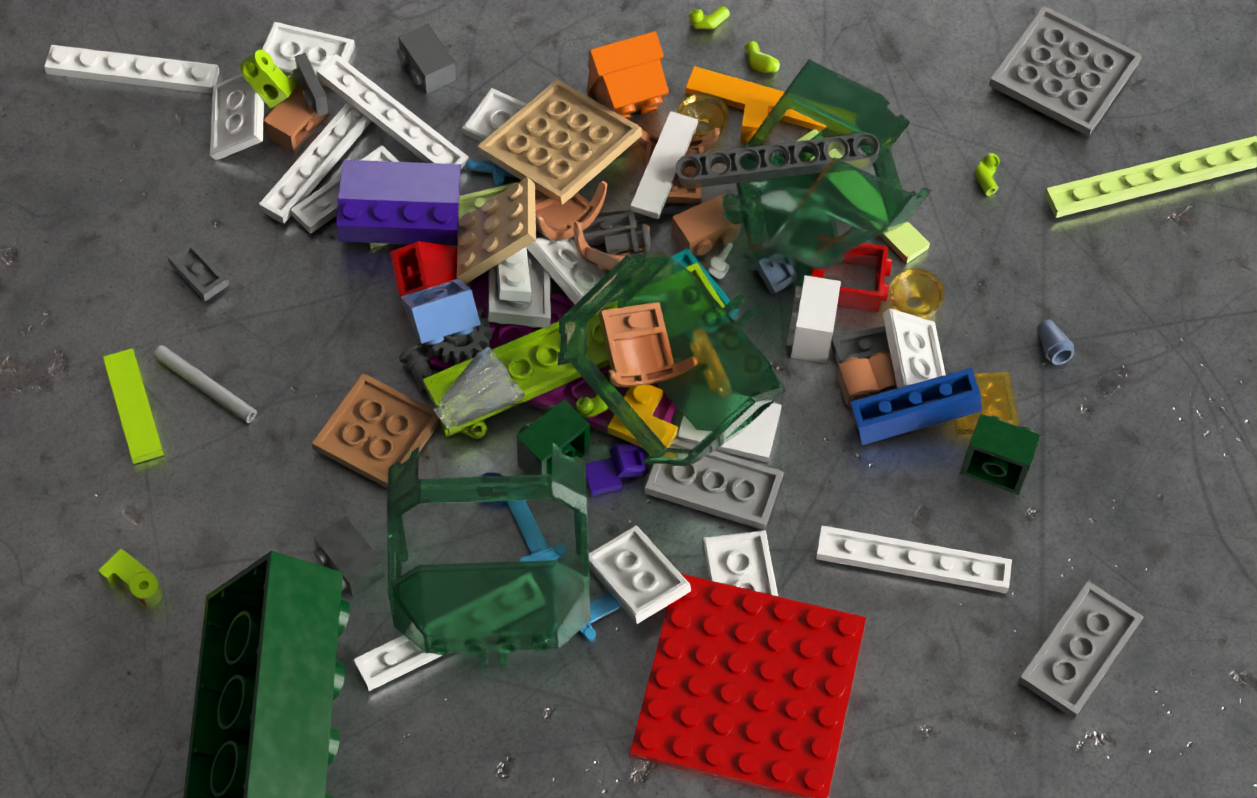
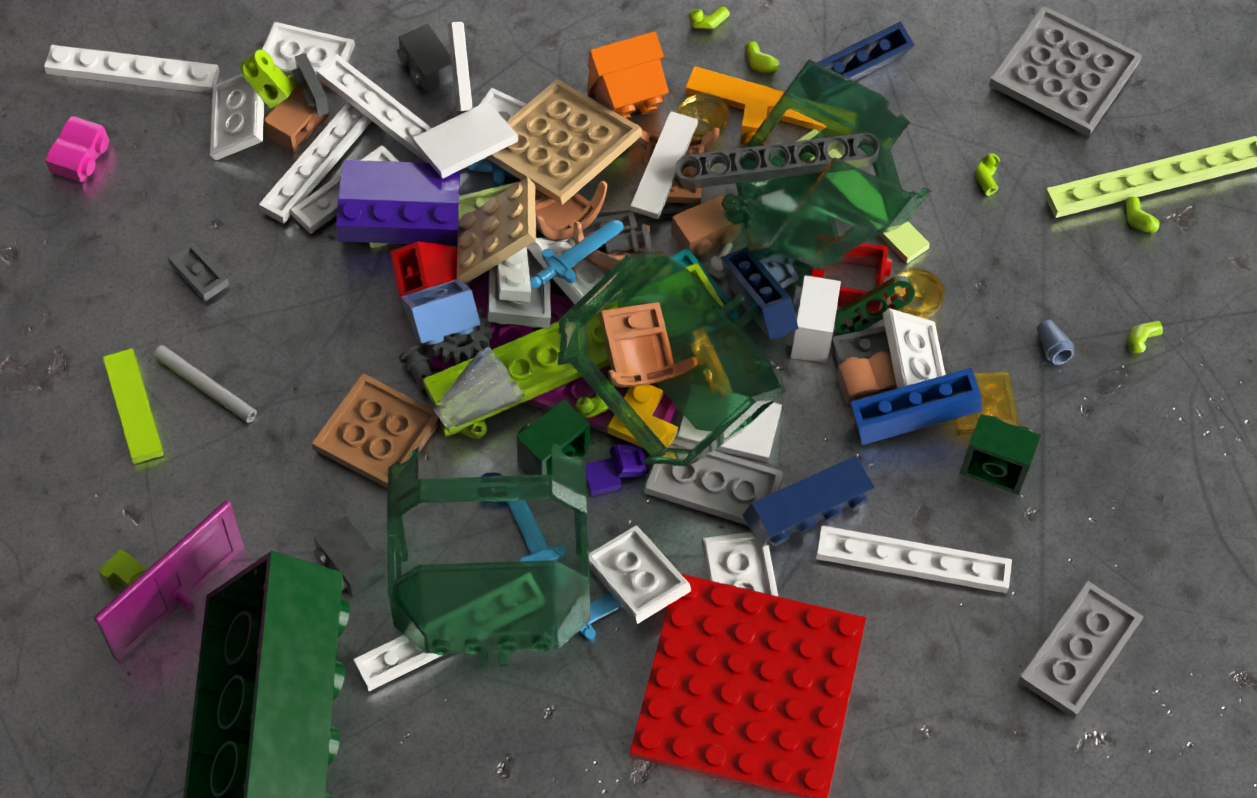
none -> dark pink brick [45,116,109,183]
none -> magenta door [94,500,244,662]
none -> white tile [412,101,518,179]
none -> white tile [447,21,472,111]
none -> dark azure sword [530,220,624,288]
none -> dark blue brick [720,246,799,340]
none -> dark blue brick [742,456,875,548]
none -> dark blue brick [798,21,915,100]
none -> dark green beam [834,275,915,335]
none -> lime arm [1125,197,1159,234]
none -> lime arm [1126,320,1163,354]

